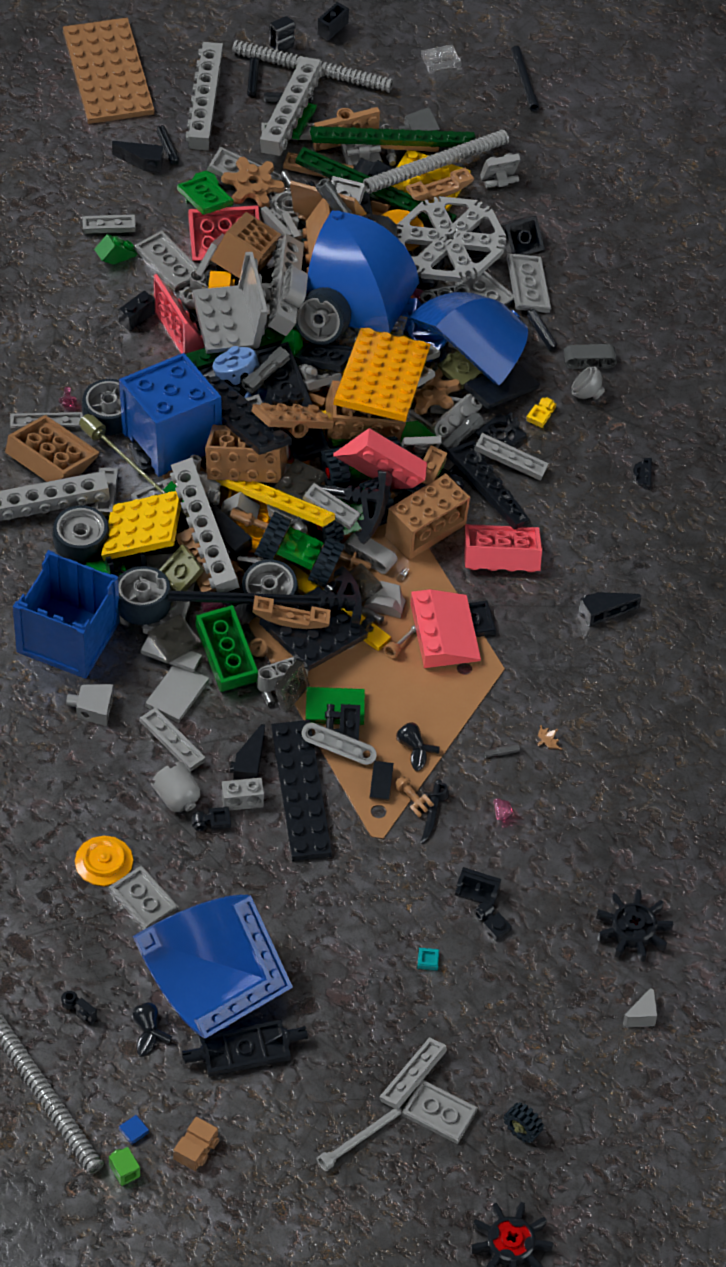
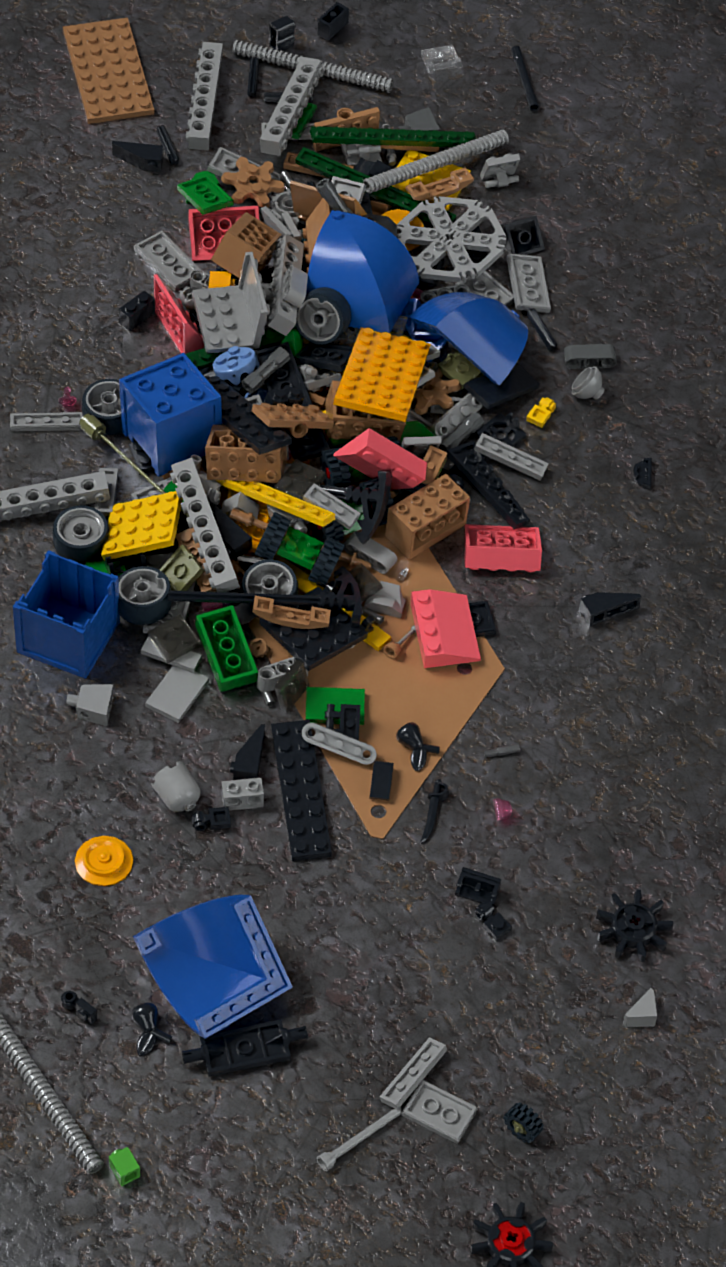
medium nougat slope [5,415,100,482] -> none
light grey plate [82,215,136,234] -> none
green slope [94,234,137,265] -> none
light grey tile [109,866,178,930] -> none
blue tile [119,1115,149,1145] -> none
light grey plate [140,707,205,772] -> none
medium nougat brick [173,1117,219,1172] -> none
light grey tile [195,233,224,276] -> none
medium nougat hinge [395,776,434,818] -> none
teal tile [417,947,439,971] -> none
medium nougat piece [537,725,562,750] -> none

